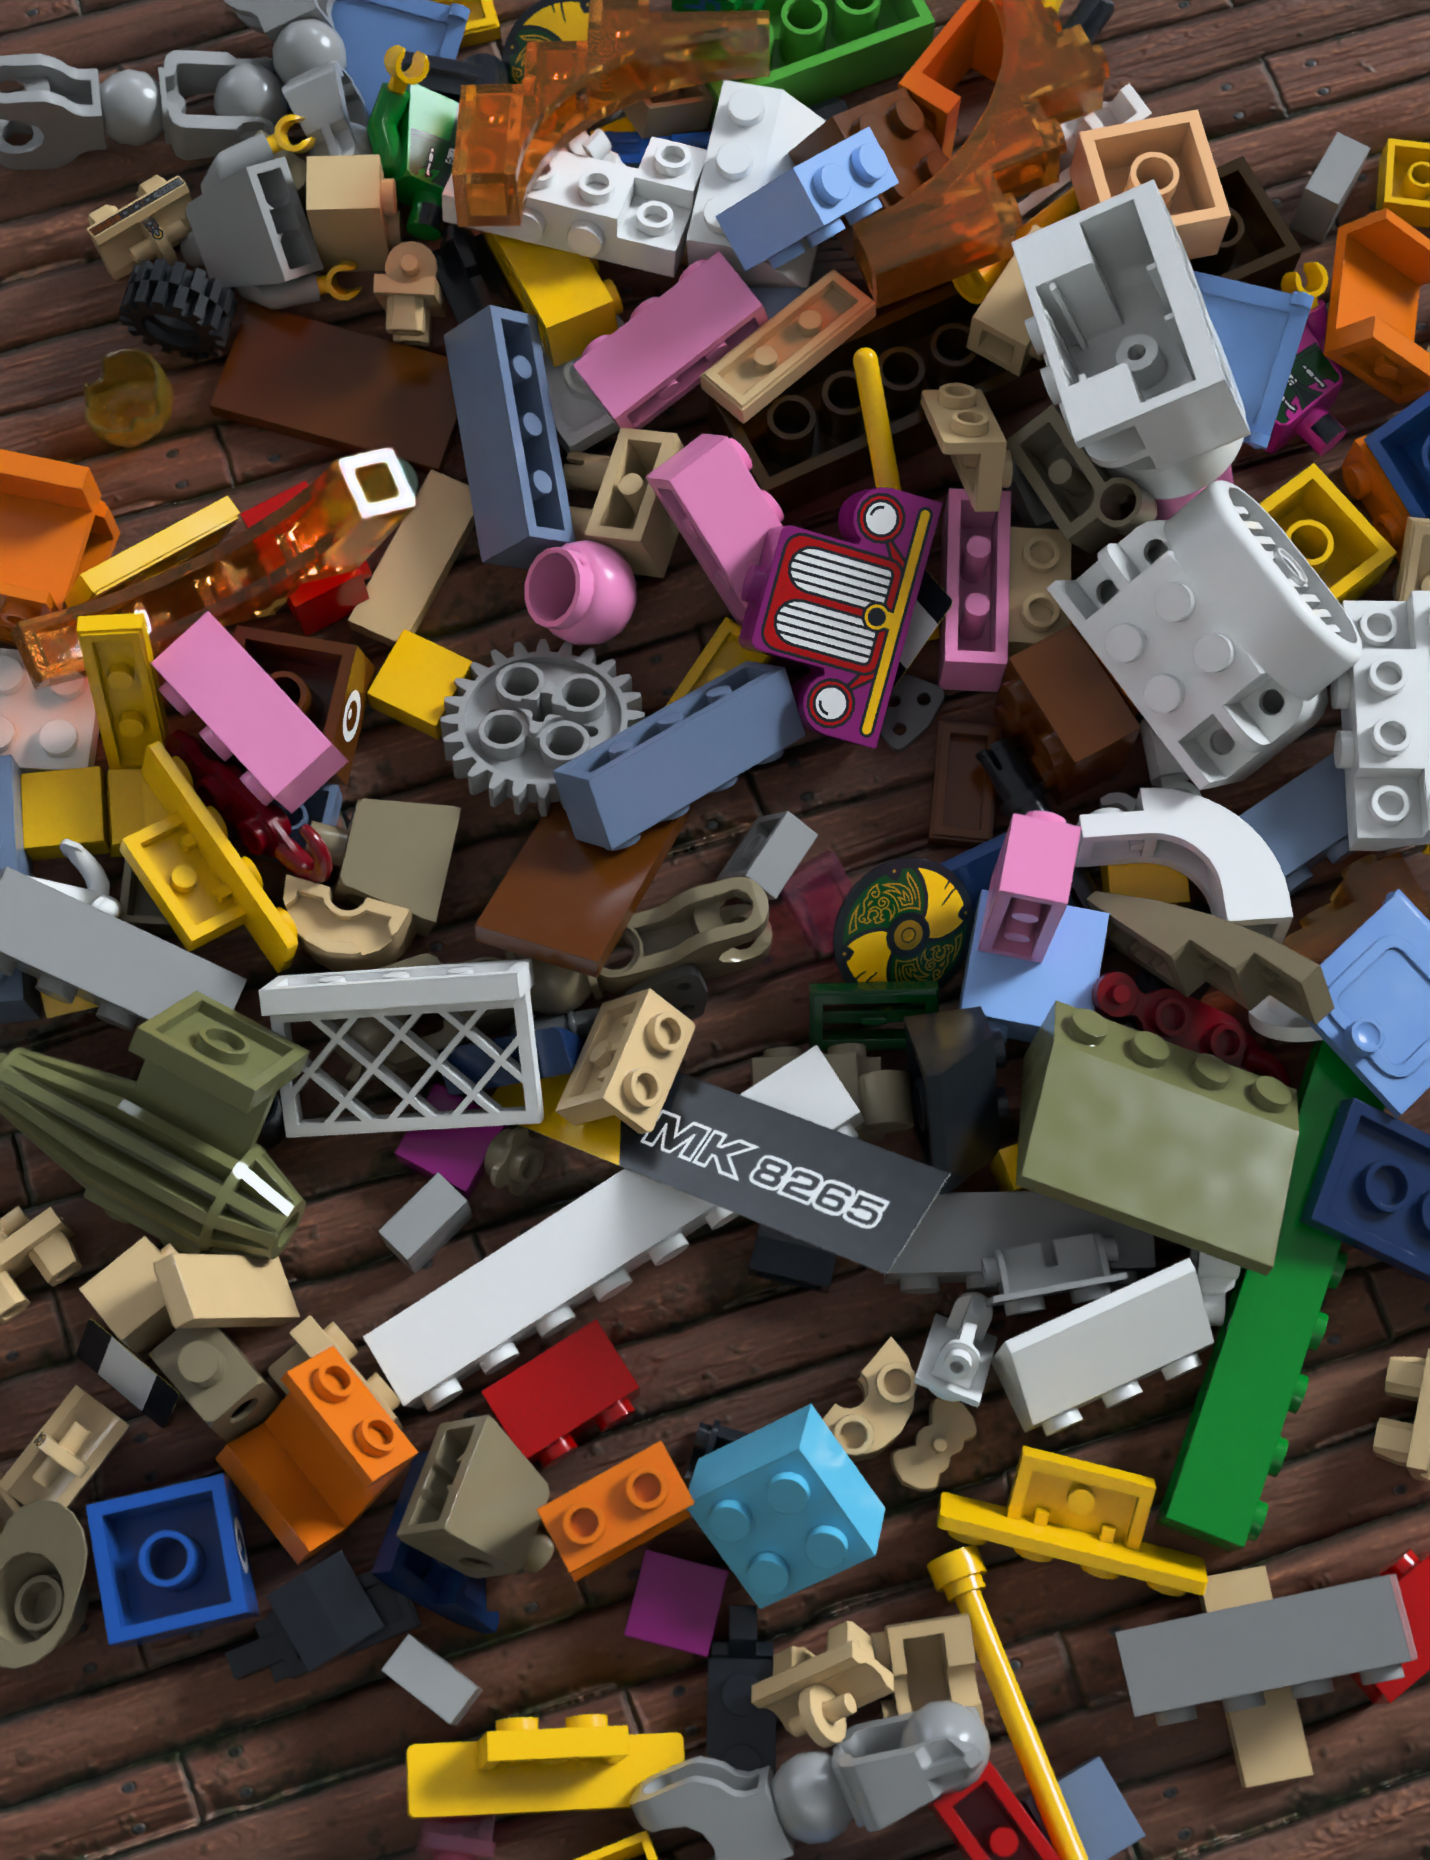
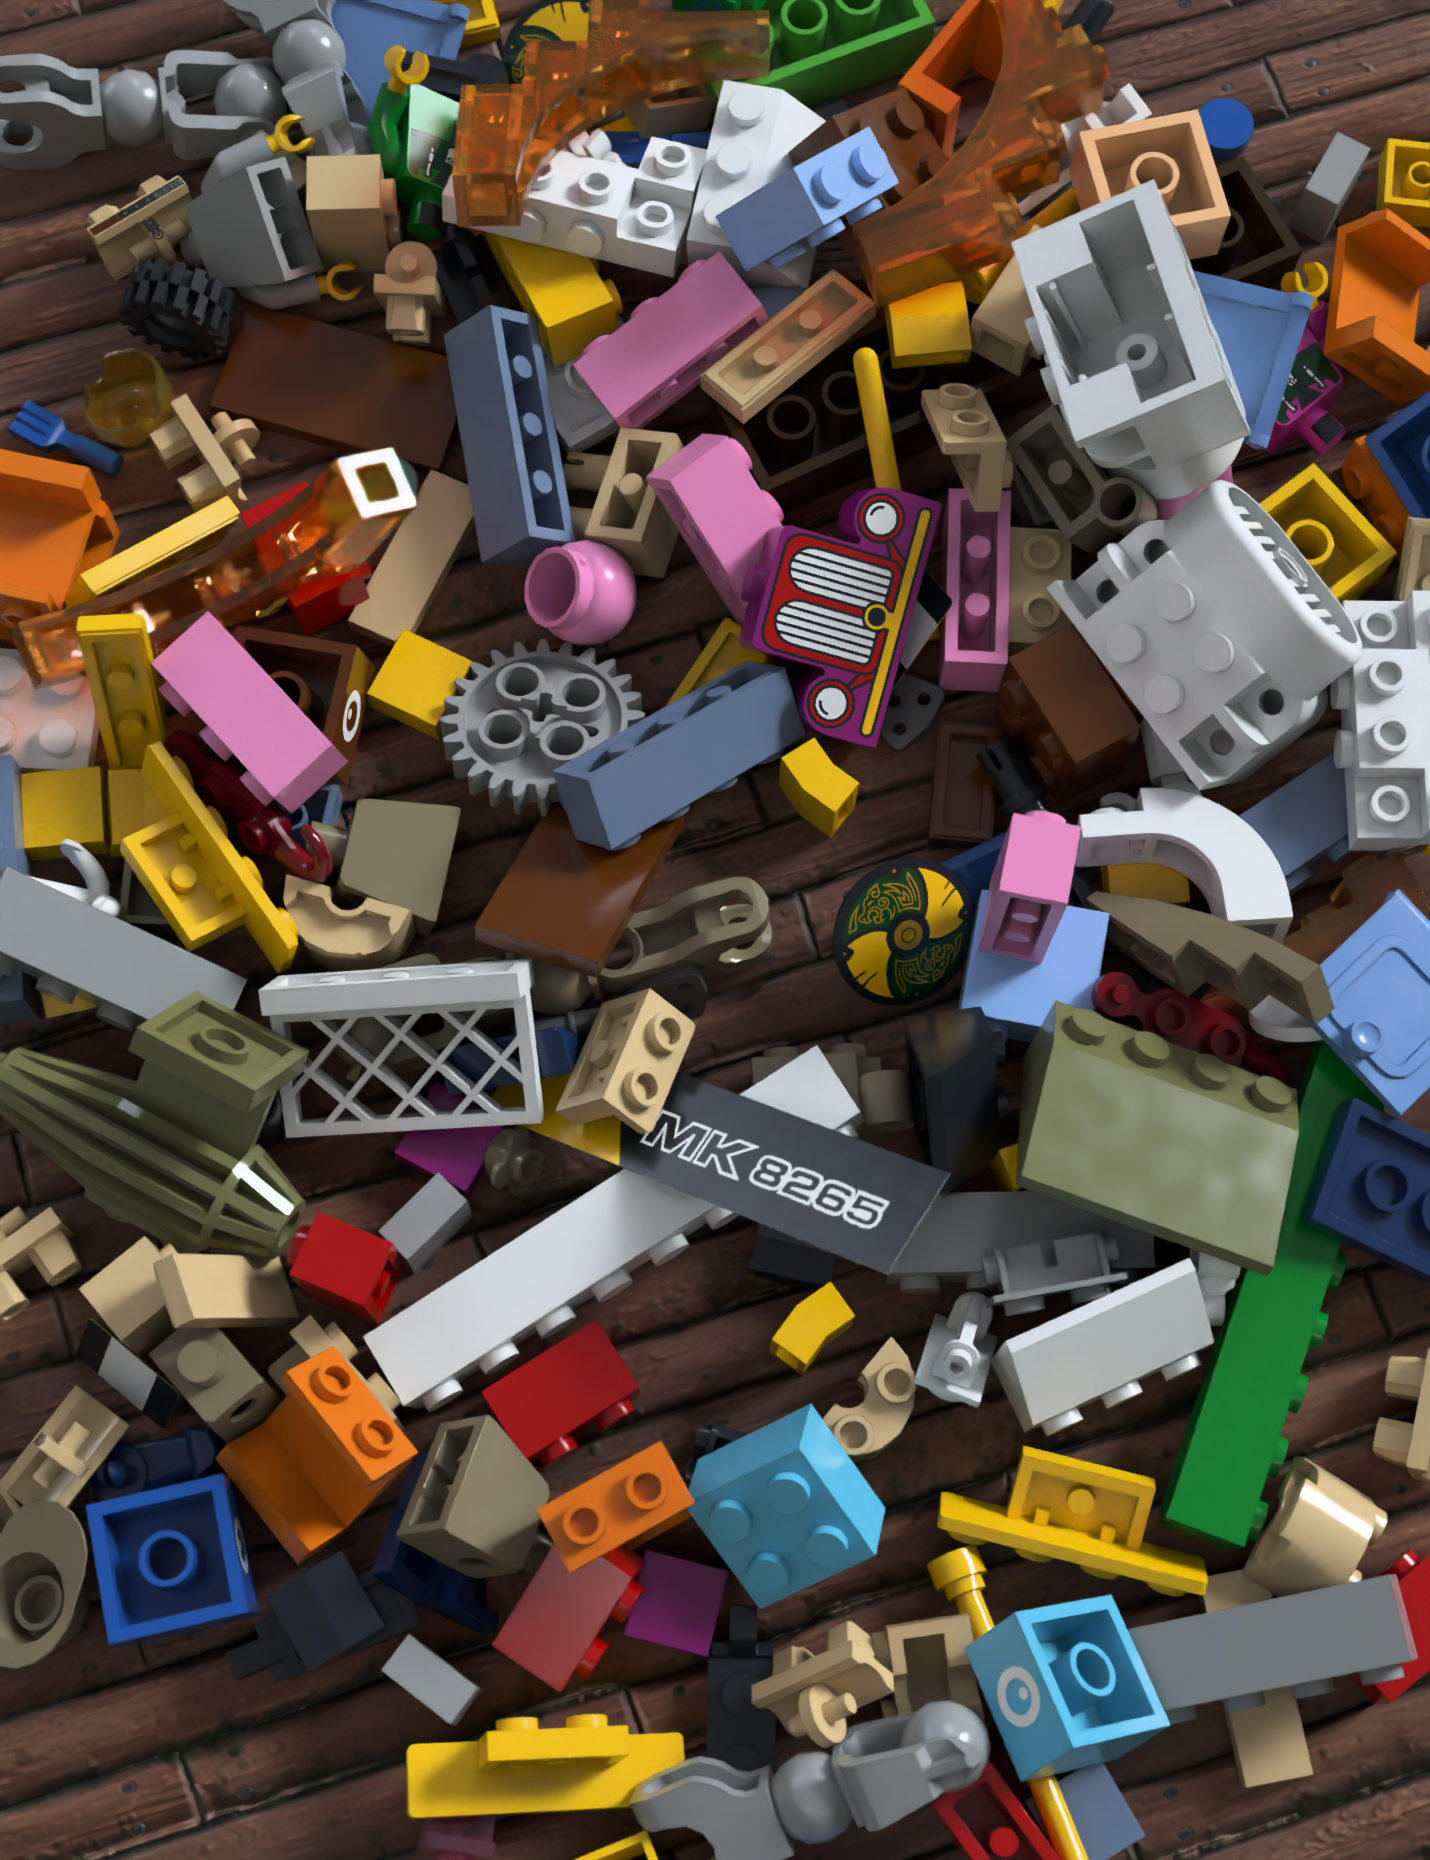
light grey piece [716,811,818,903] -> none
clear pink bracket [780,850,853,954] -> none
dark green tile [809,981,939,1051] -> none
tan piece [890,1397,978,1492] -> none
none -> blue piece [7,400,124,477]
none -> dark blue piece [90,1426,225,1501]
none -> tan hips [149,394,260,513]
none -> red brick [287,1212,406,1327]
none -> red brick [492,1544,647,1692]
none -> yellow piece [769,1281,855,1376]
none -> yellow piece [778,738,859,838]
none -> yellow piece [884,281,972,369]
none -> medium azure brick [964,1595,1170,1782]
none -> blue tile [1199,98,1254,160]
none -> tan cylinder [1242,1457,1388,1597]

